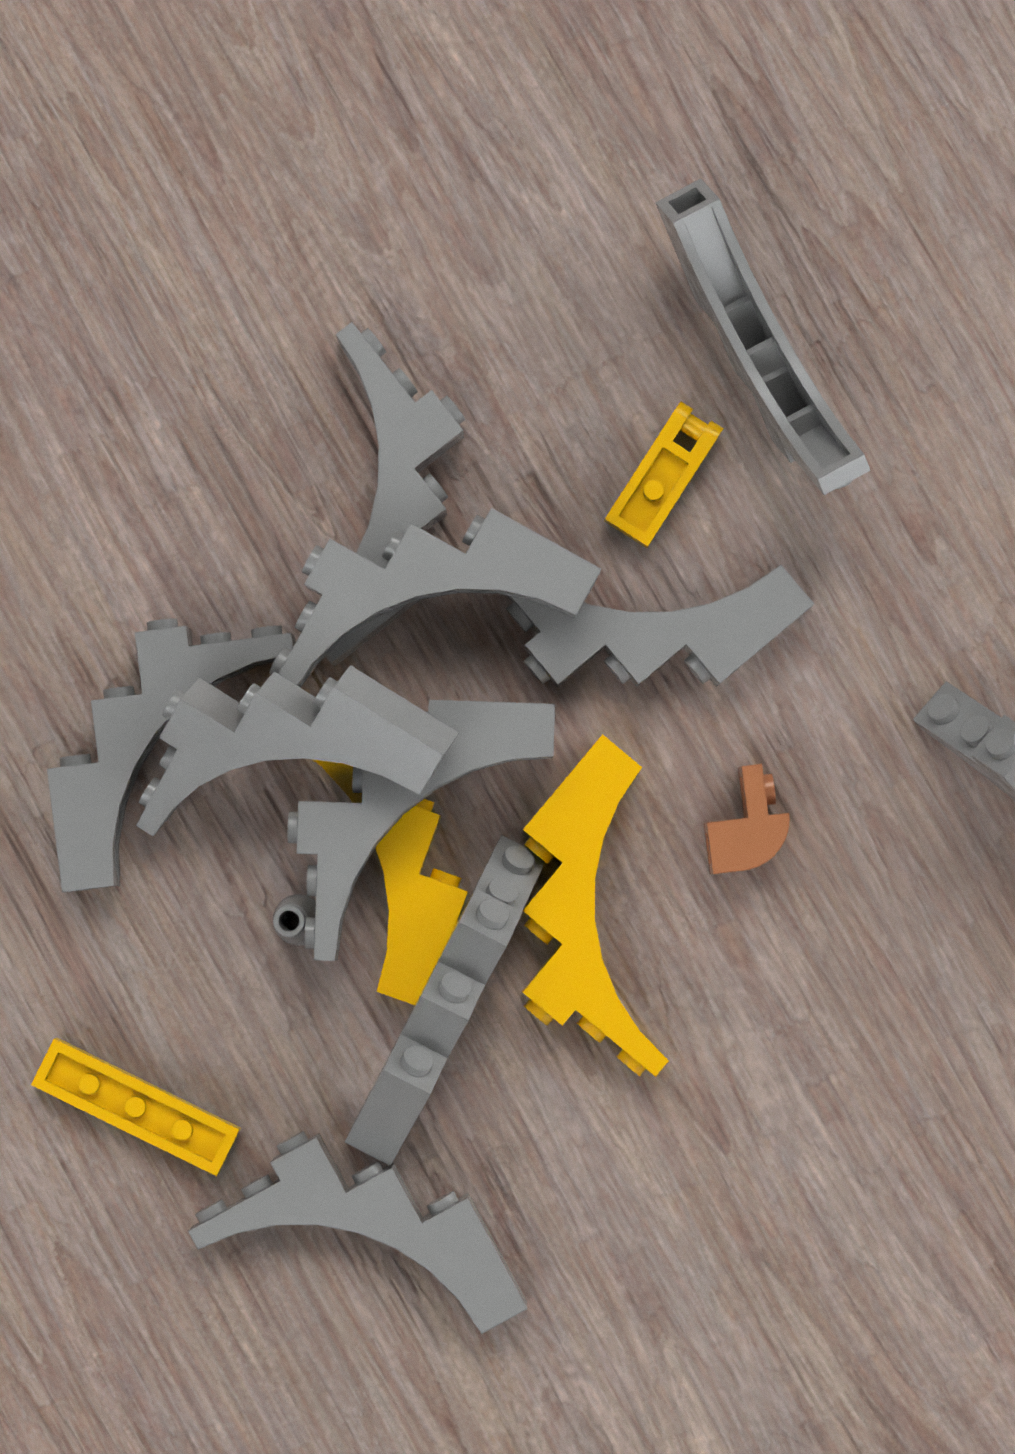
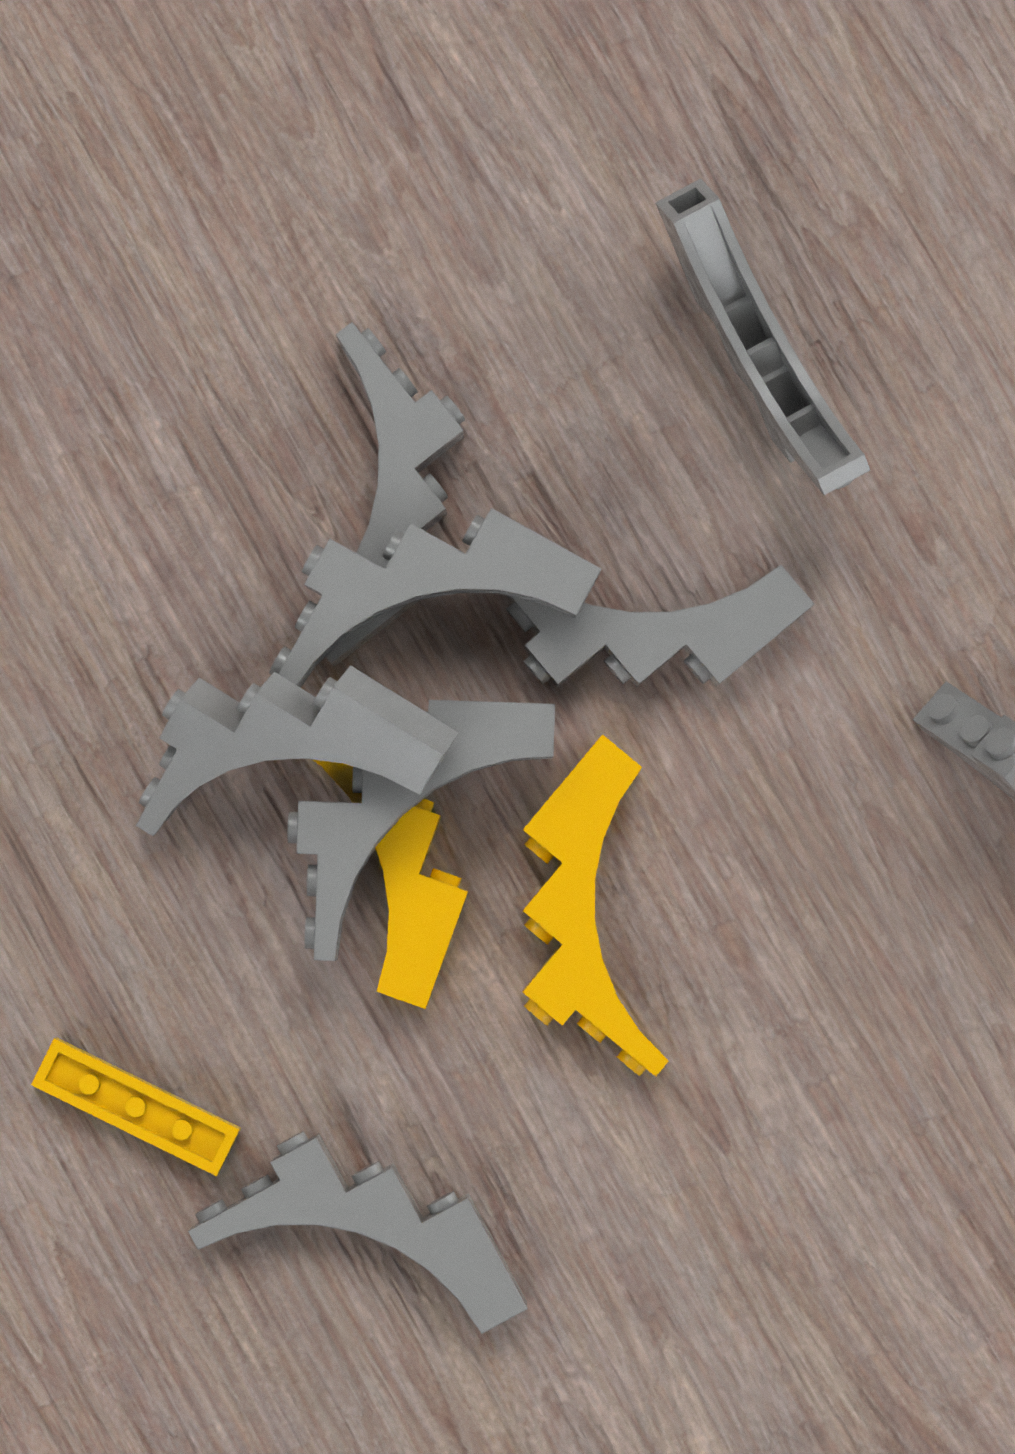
light grey arch [47,618,296,892] -> none
light grey cone [273,894,316,946] -> none
light grey arch [345,835,545,1166] -> none
yellow plate [604,401,724,548] -> none
nougat brick [704,764,790,874] -> none

